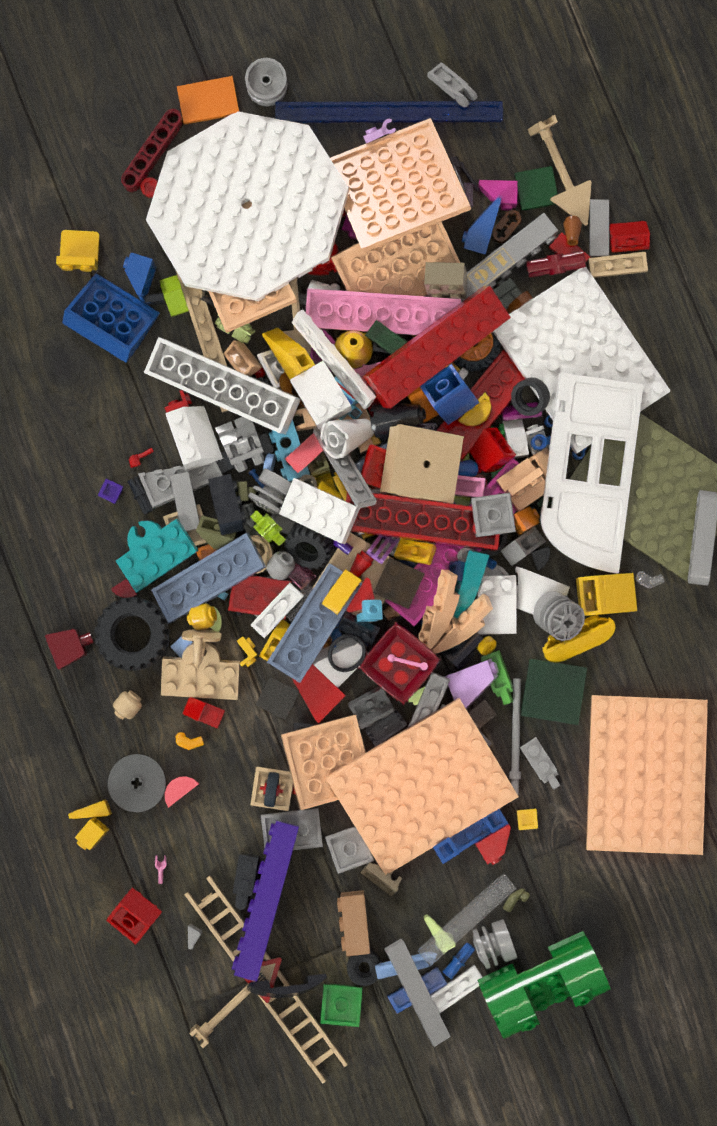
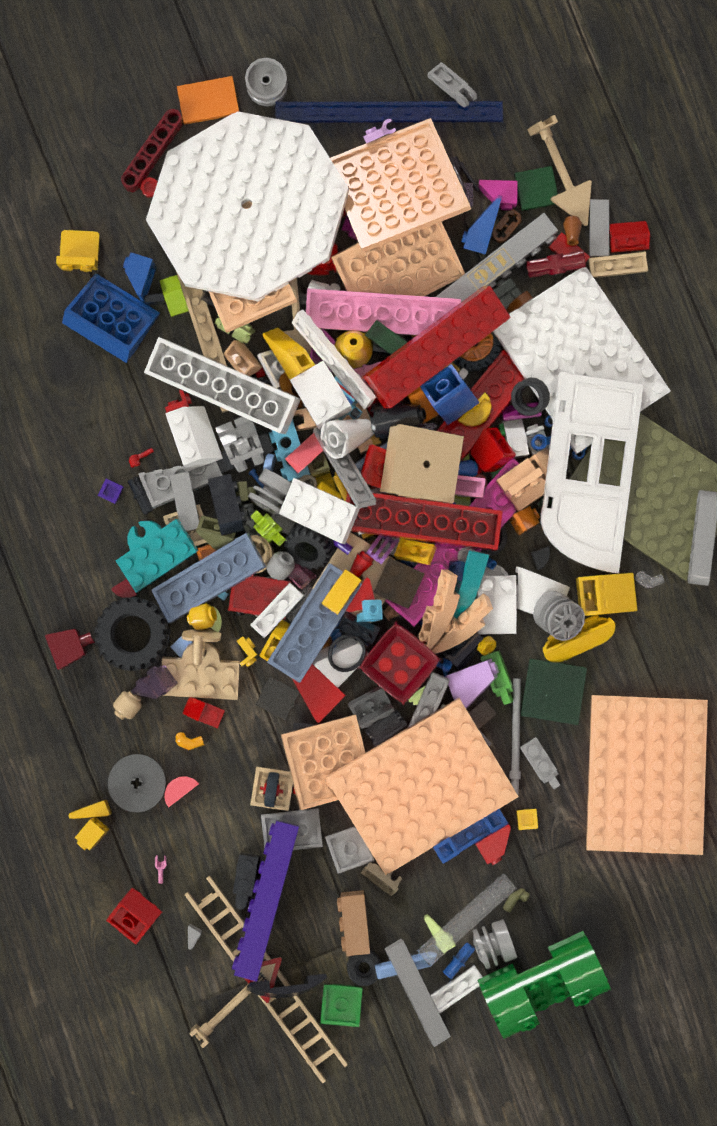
bright pink hinge [387,654,428,670] -> none
blue tile [387,966,447,1014] -> none
dark tan brick [424,262,468,299] -> none
light grey tile [471,493,516,537] -> none
light grey slope [501,526,546,566] -> none
none -> clear purple slope [131,665,178,699]
none -> blue hand [437,658,452,677]

